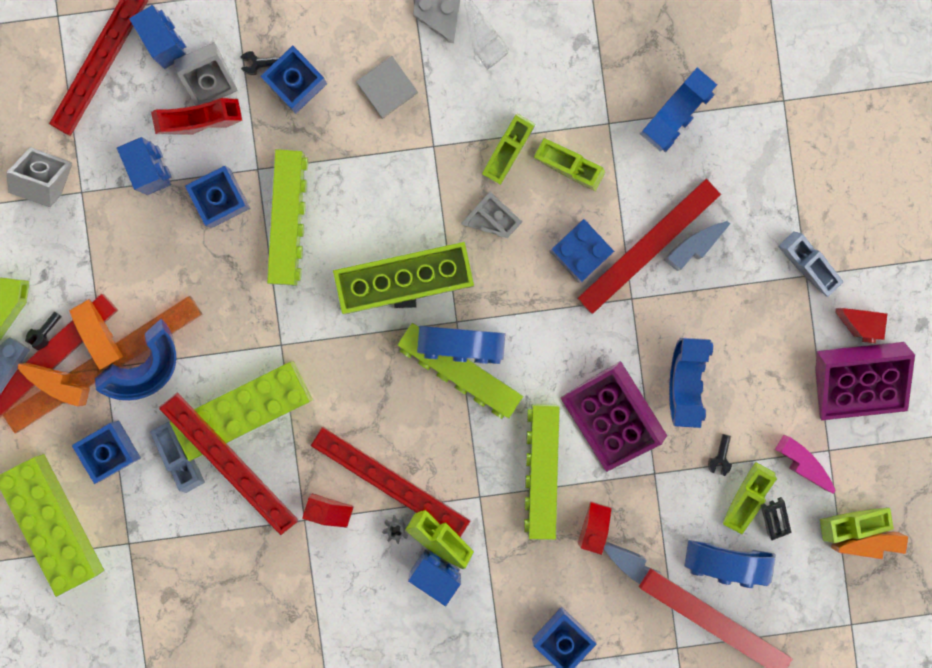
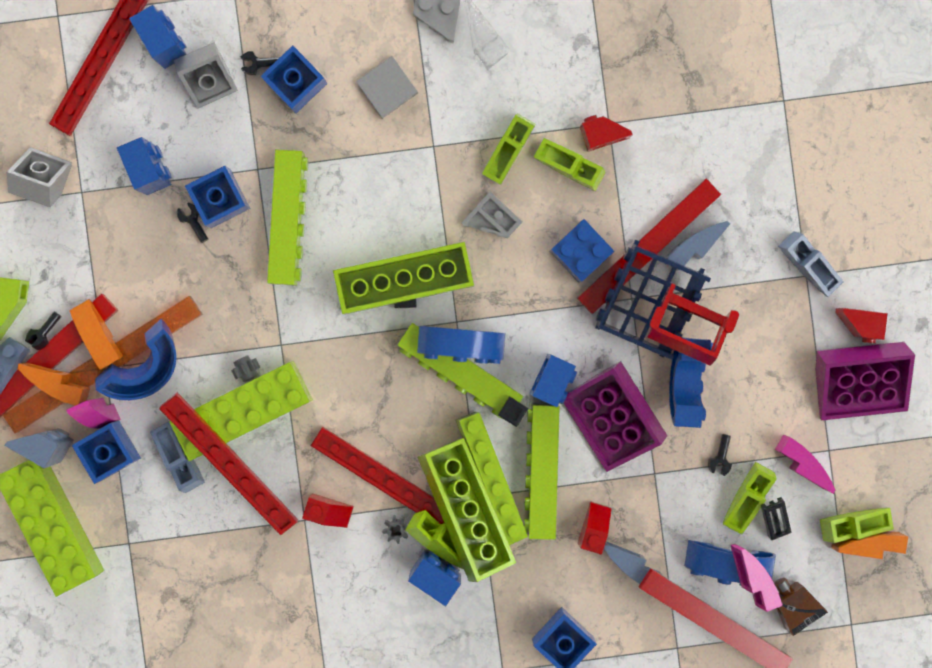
red arch [151,98,243,135] -> none
blue brick [640,67,718,153] -> none
none -> sand blue slope [4,428,74,468]
none -> dark pink slope [66,397,121,429]
none -> black bar [177,202,208,243]
none -> dark grey gear [231,355,260,382]
none -> lime brick [417,438,516,582]
none -> lime brick [455,412,528,545]
none -> black tile [498,396,529,427]
none -> blue brick [530,354,577,407]
none -> red slope [580,115,633,152]
none -> dark blue window [595,239,711,360]
none -> red piece [647,283,739,366]
none -> slope [731,544,783,612]
none -> reddish brown torso [774,577,828,636]

